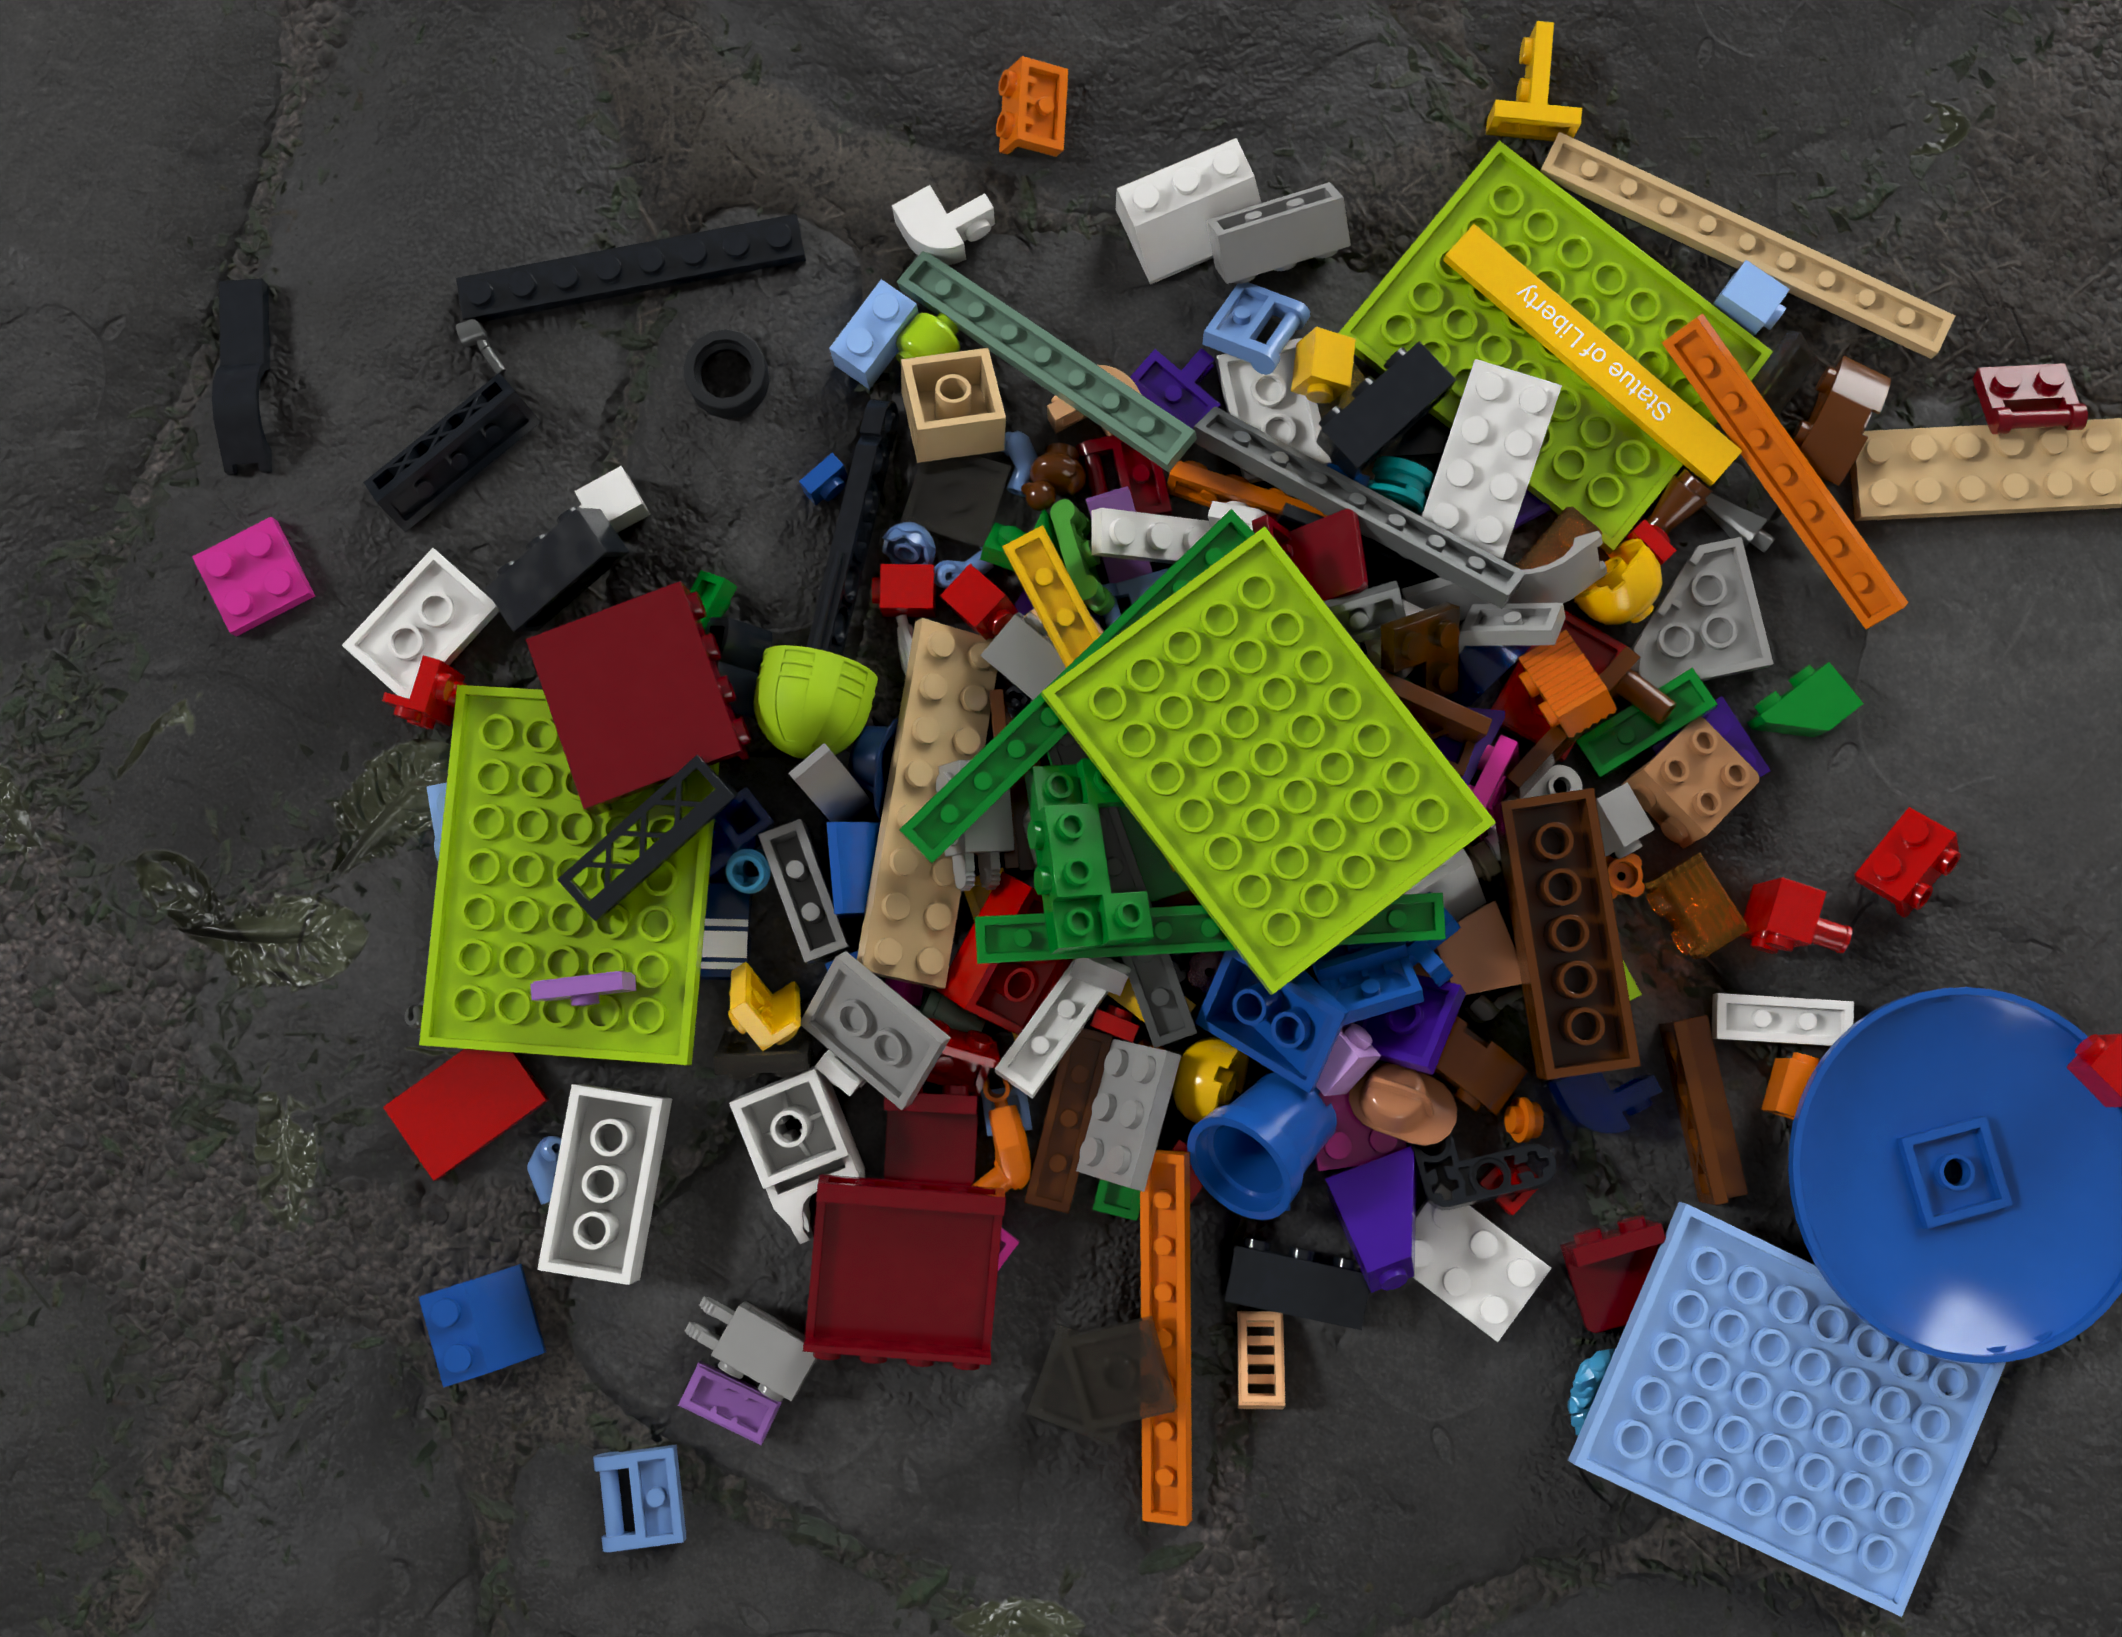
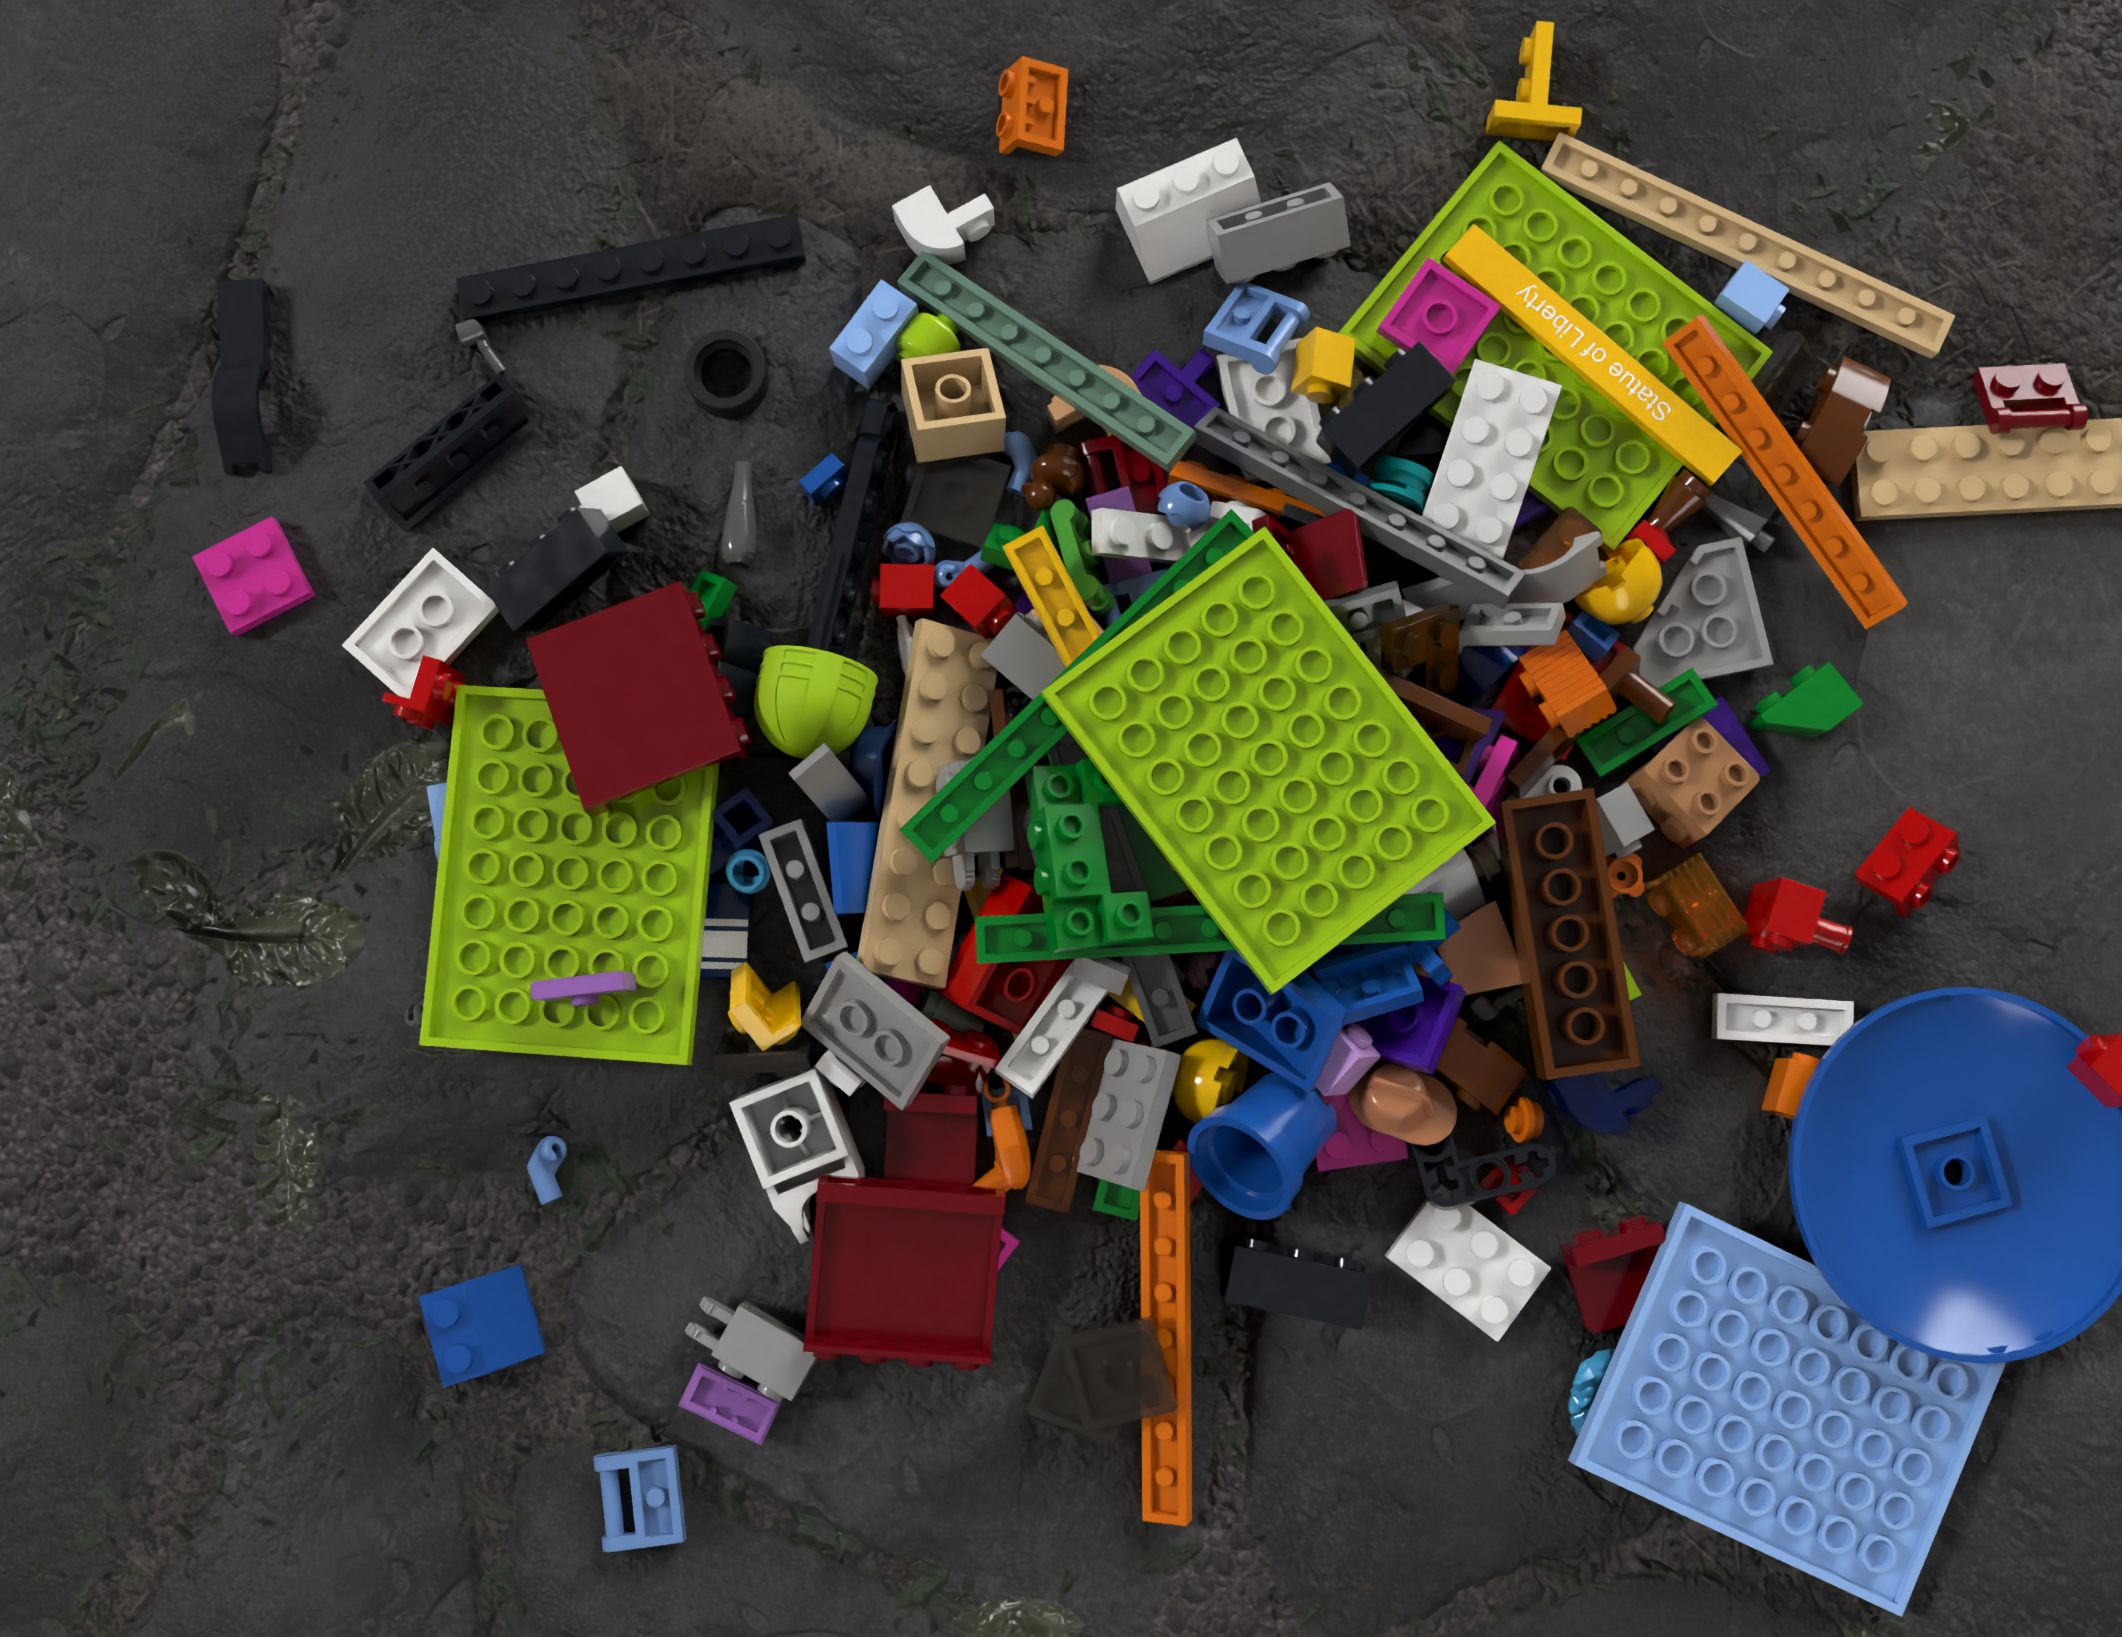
red tile [383,1049,549,1181] -> none
white brick [537,1084,672,1285] -> none
black fence [557,755,740,921] -> none
light nougat slope [1237,1311,1285,1409] -> none
dark purple slope [1325,1146,1417,1293] -> none
reddish brown fence [1658,1015,1748,1205] -> none
none -> dark grey piece [721,461,757,568]
none -> medium blue plate [1158,481,1211,531]
none -> dark pink plate [1376,257,1501,376]
none -> blue plate [1566,609,1620,663]

